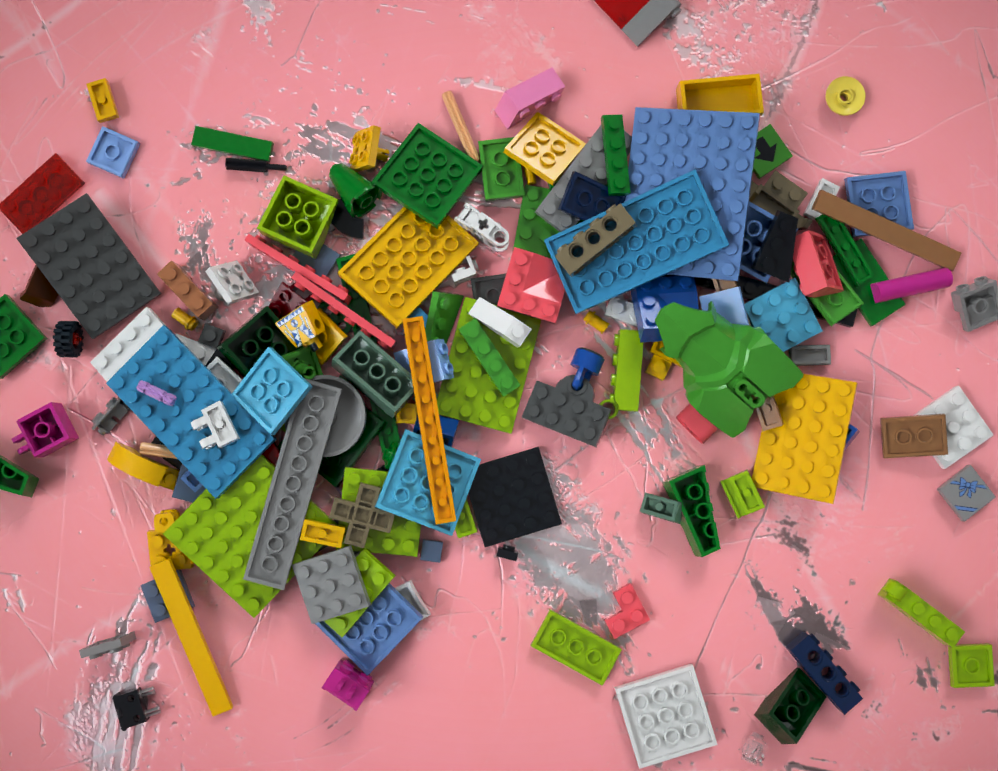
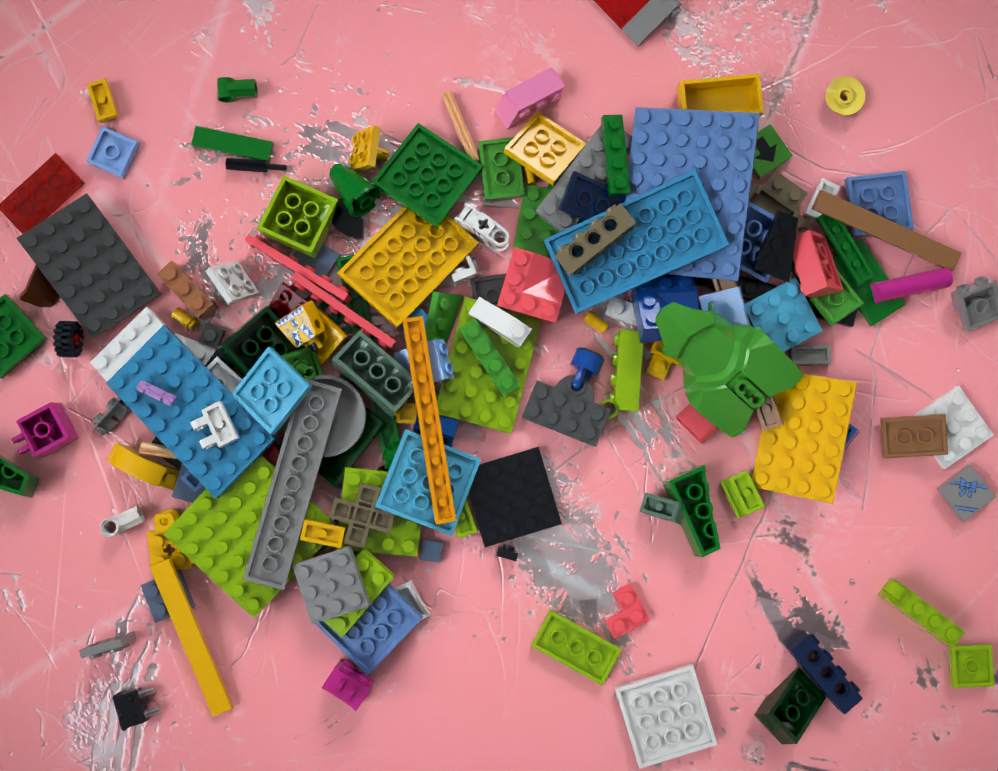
none -> white piece [100,506,145,537]
none -> green piece [217,77,258,103]

